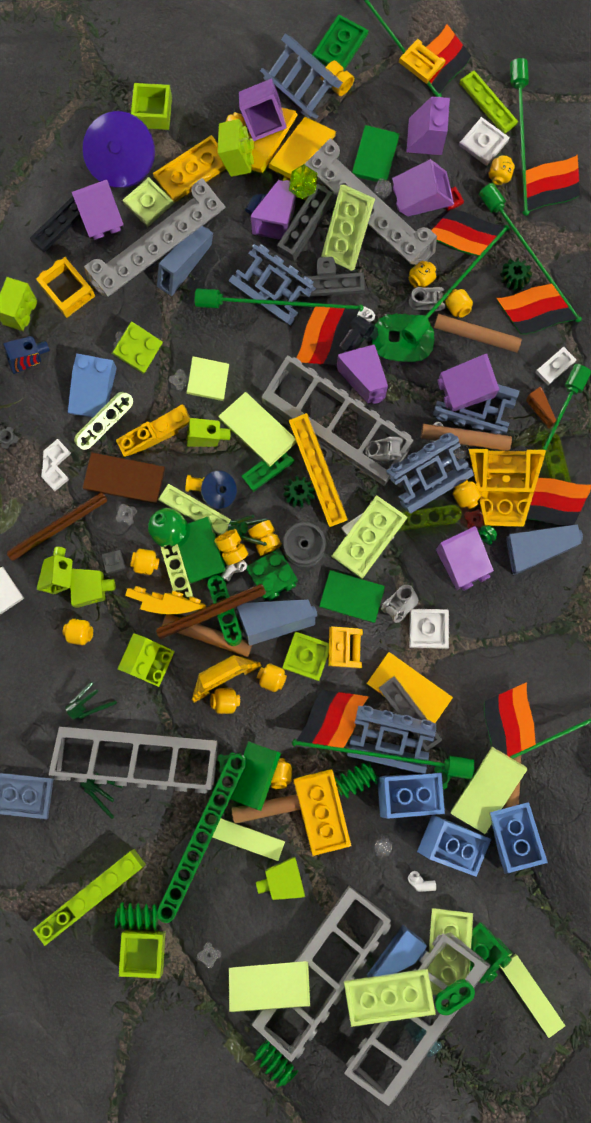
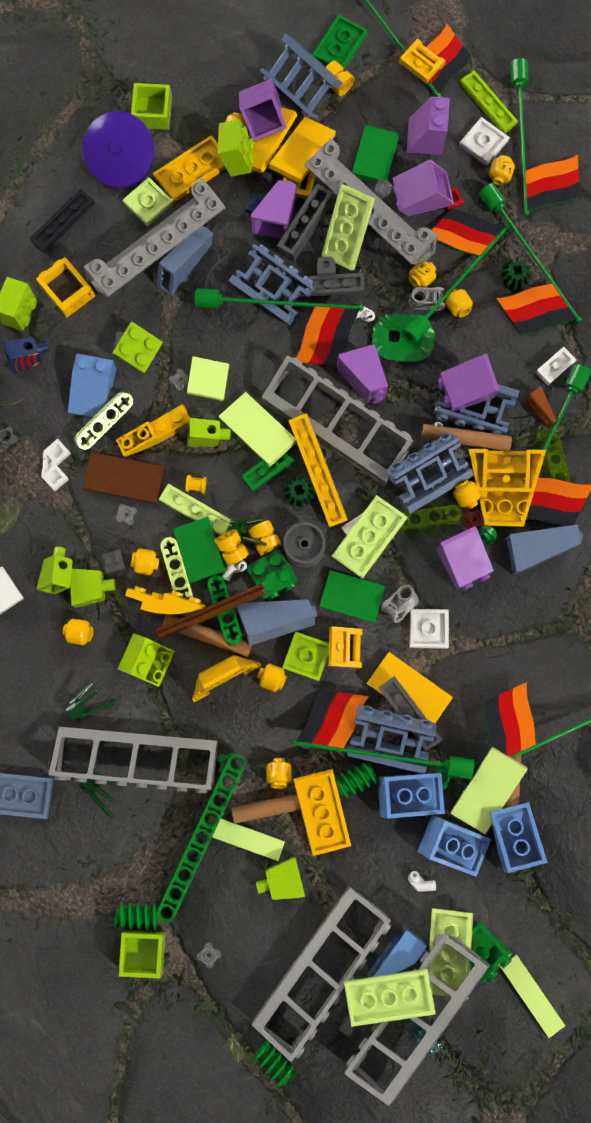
reddish brown axle [6,492,108,561] -> none
lime slope [33,849,146,946] -> none
medium lavender slope [72,180,124,240] -> none
green cylinder [148,508,187,547] -> none
dark blue dish [201,471,237,509] -> none
yellow head [210,688,240,714] -> none
yellowish green tile [229,961,310,1012] -> none
green tile [230,741,281,811] -> none
clear neon green brick [289,164,318,199] -> none
black piece [339,315,379,352] -> none
light grey piece [365,437,403,462] -> none
clear plate [375,836,392,858] -> none
medium nougat piece [434,314,522,353] -> none
green plate [434,979,475,1016] -> none

